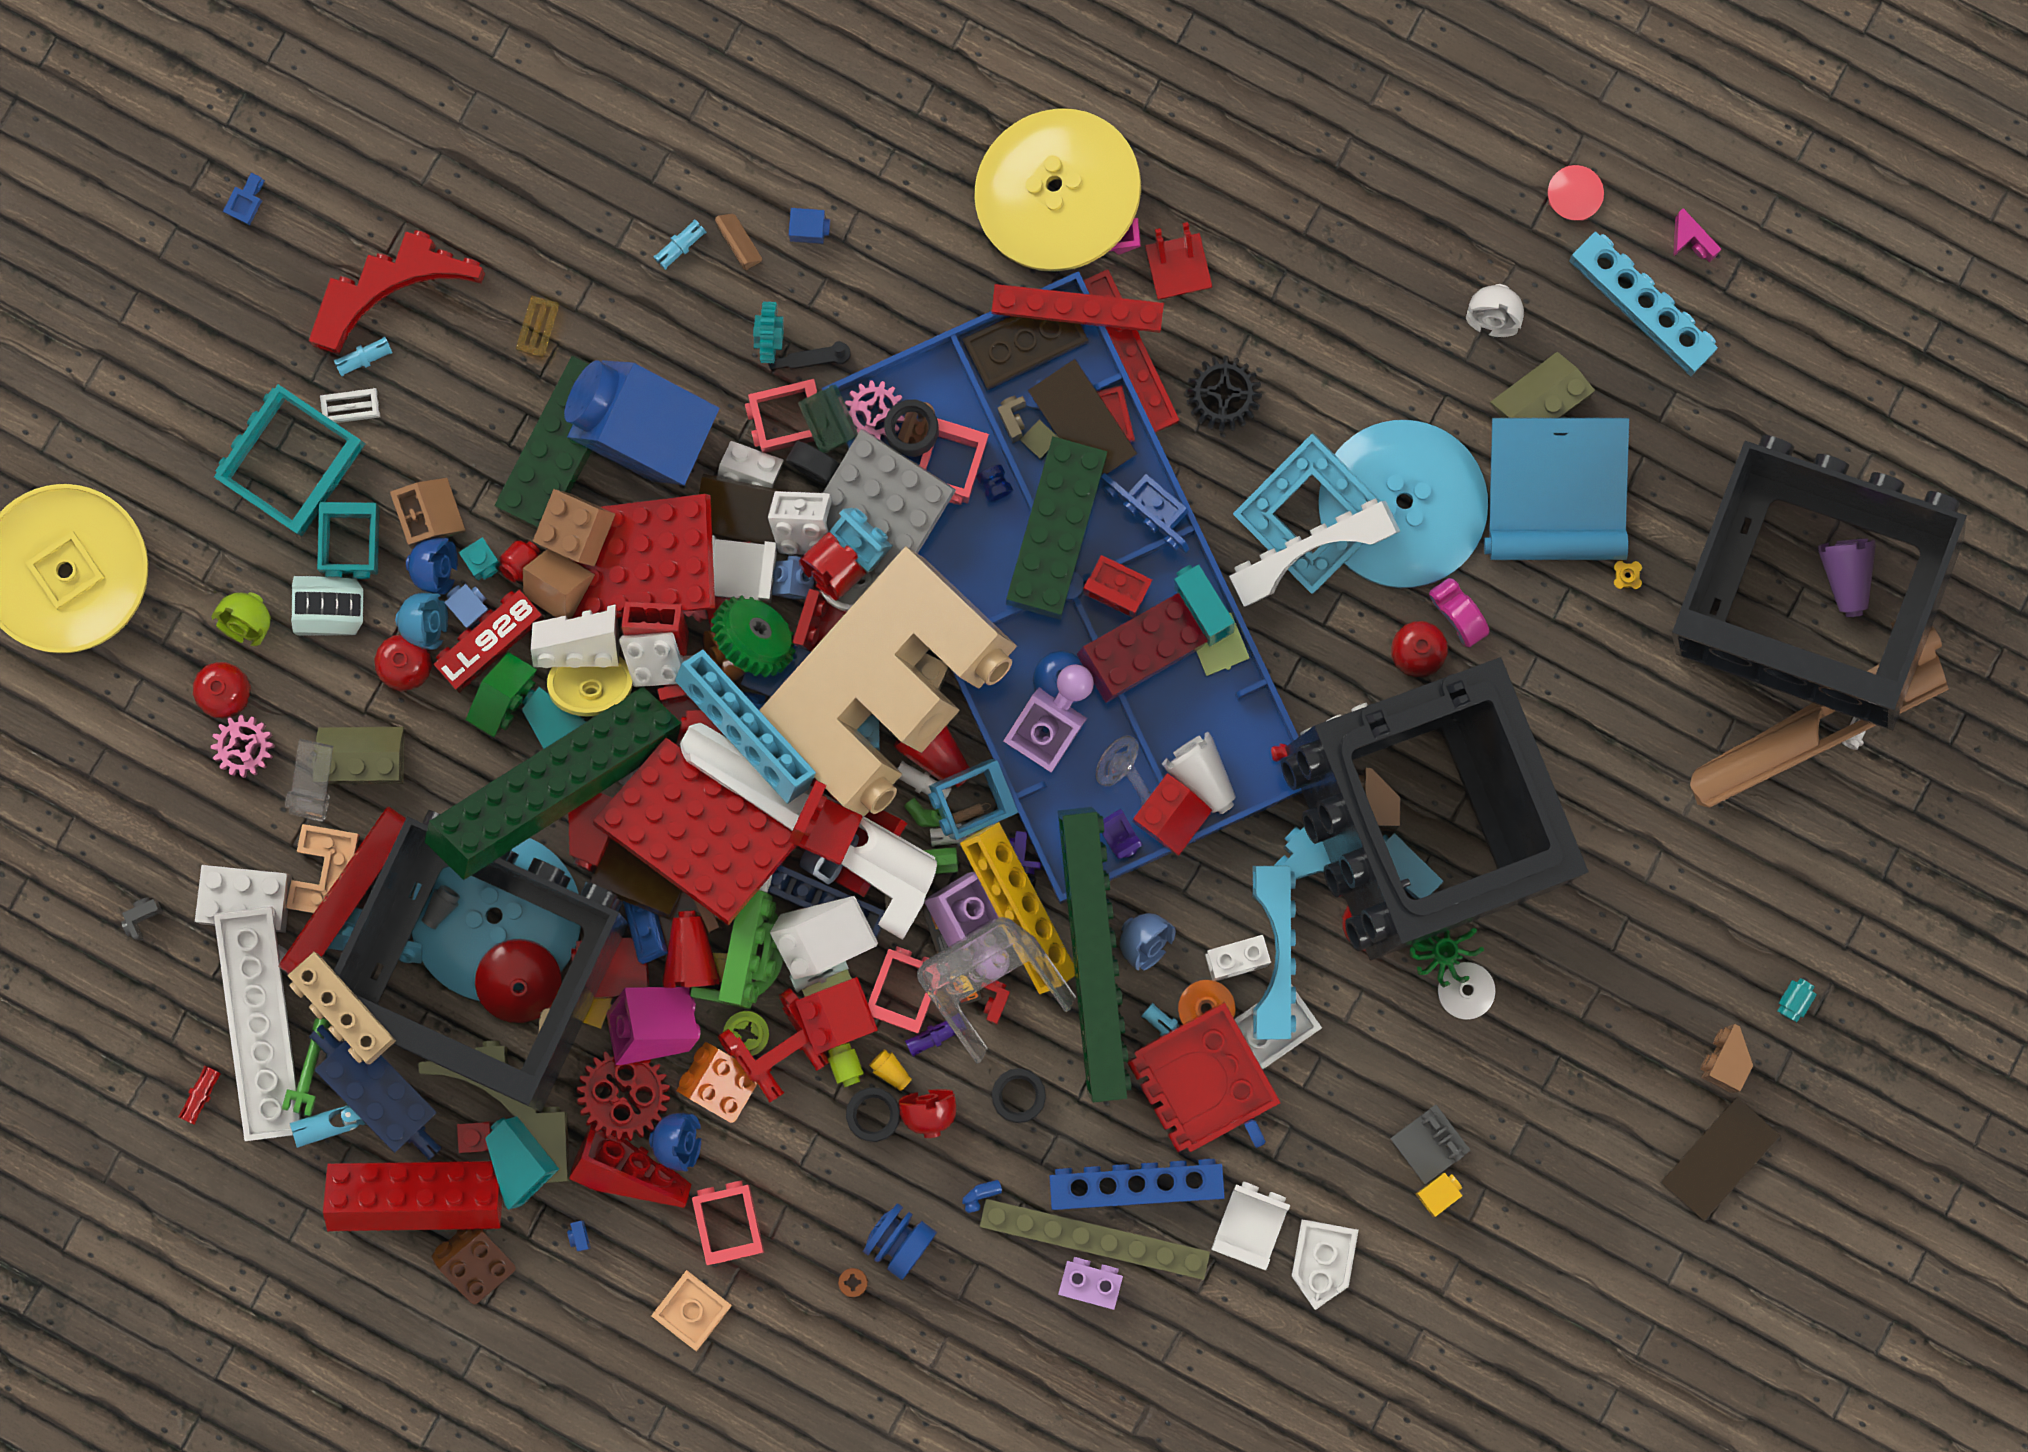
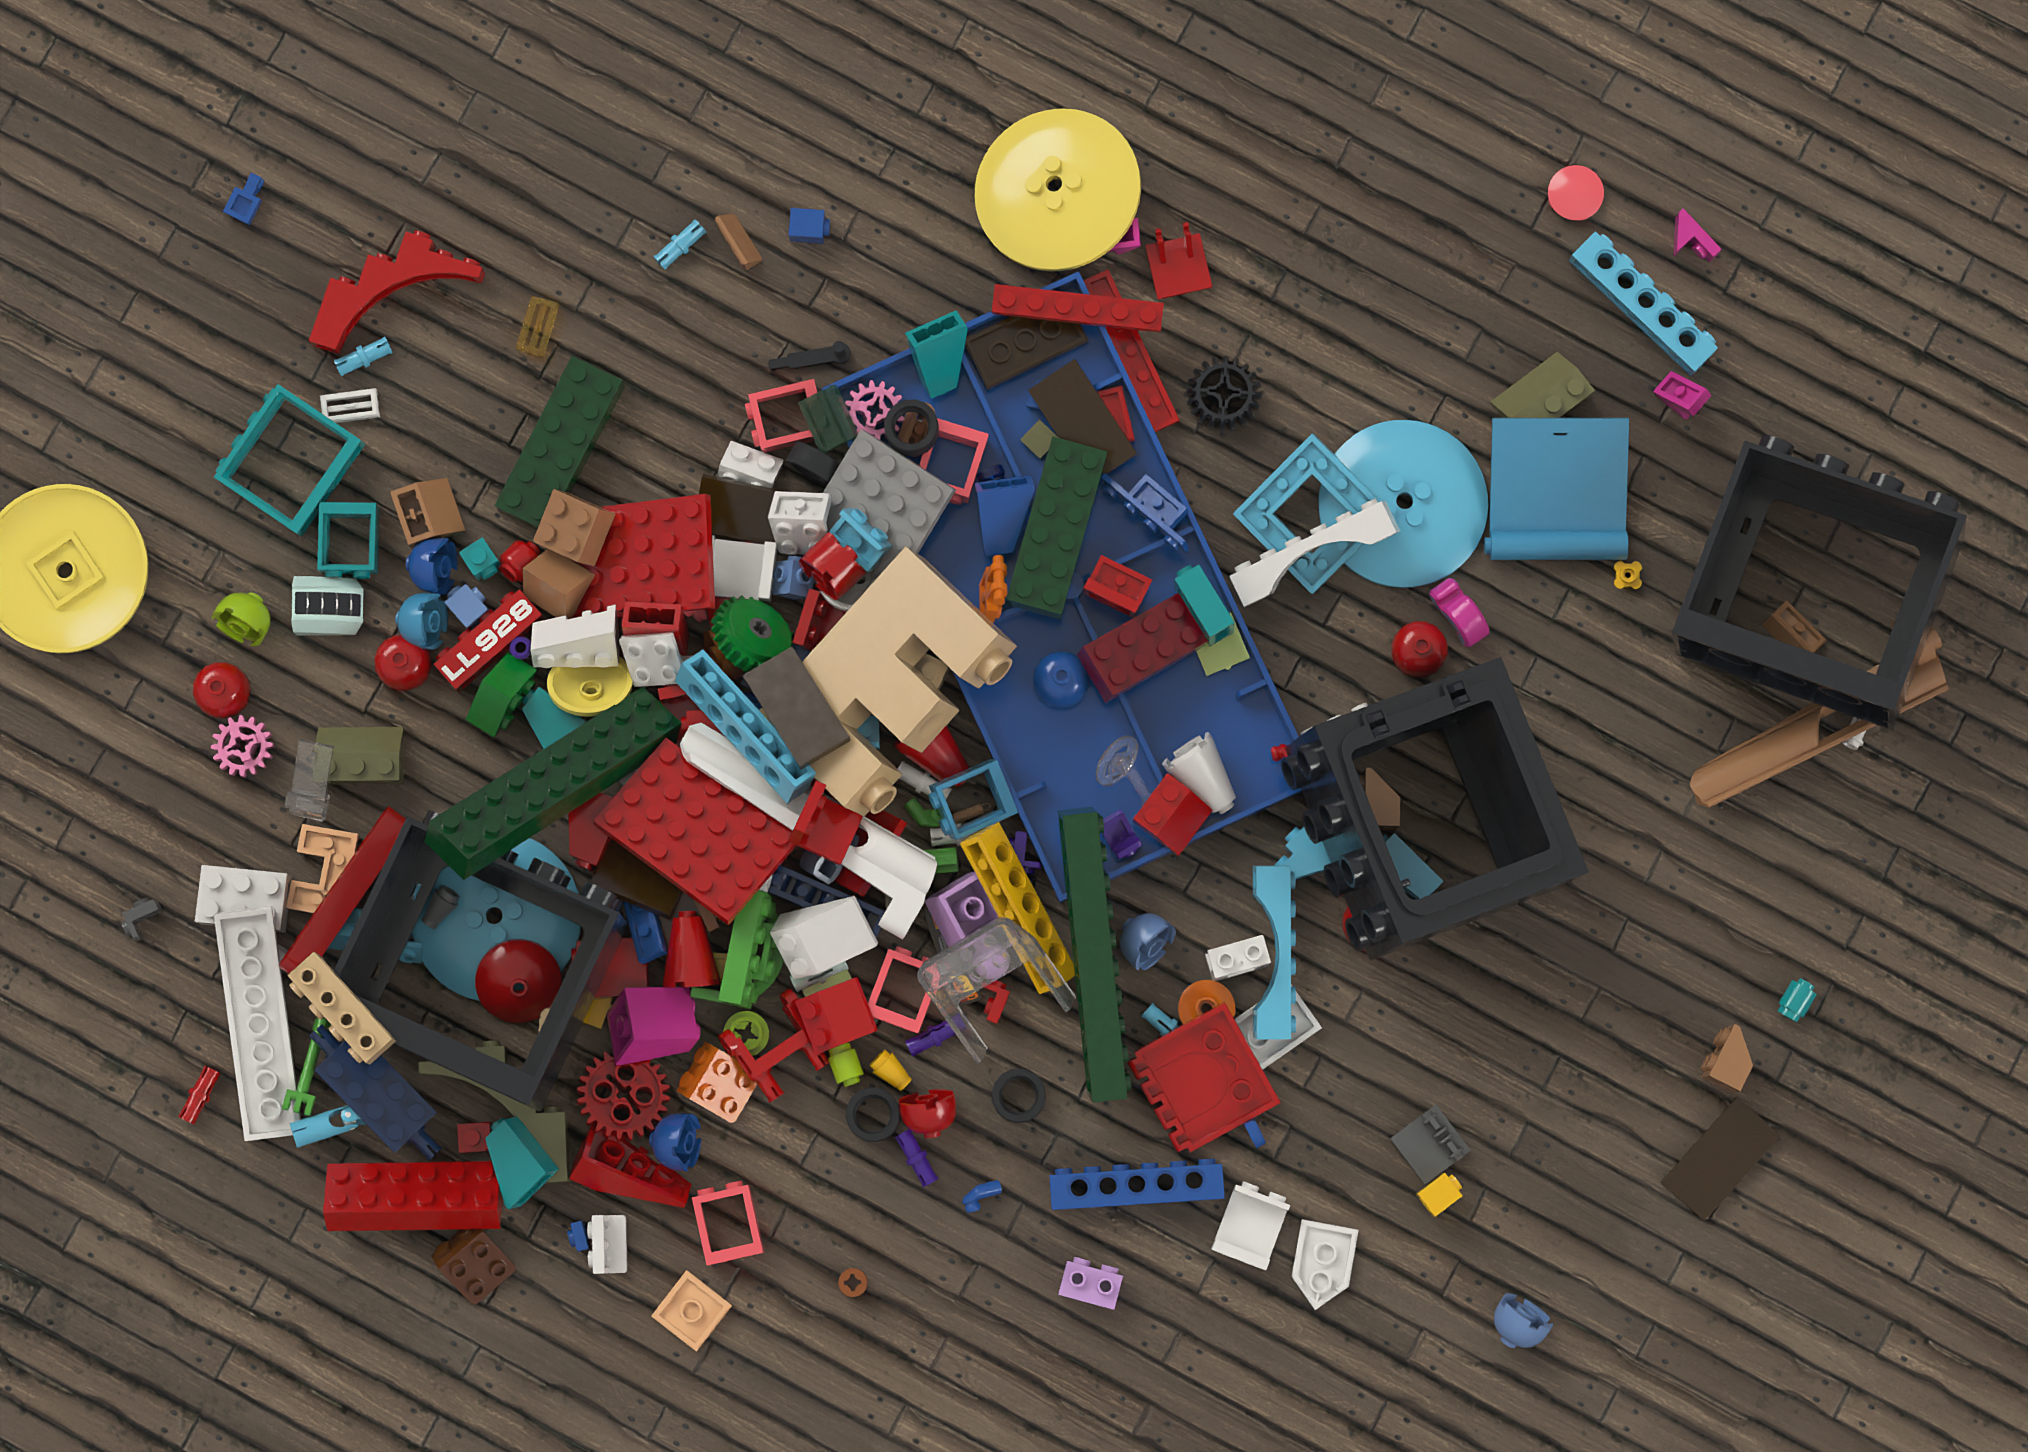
blue container [564,360,720,485] -> none
teal gear [753,301,784,363] -> none
blue wheel [862,1203,937,1280] -> none
olive plate [980,1199,1210,1280] -> none
dark tan bracket [998,396,1026,443] -> none
lavender brick [1004,664,1094,772] -> none
green animal [1409,928,1484,988] -> none
white dish [1438,962,1495,1019] -> none
white cylinder [1466,284,1524,337] -> none
medium lavender cone [1818,539,1876,617] -> none
none -> dark purple pin [510,637,531,659]
none -> white bracket [587,1215,627,1274]
none -> dark brown tile [743,647,851,770]
none -> dark purple pin [894,1129,939,1187]
none -> teal slope [905,310,968,399]
none -> blue slope [975,475,1035,558]
none -> orange plate [979,555,1008,623]
none -> medium blue cylinder [1494,1293,1553,1348]
none -> dark pink slope [1653,371,1712,420]
none -> medium nougat slope [1763,600,1827,653]

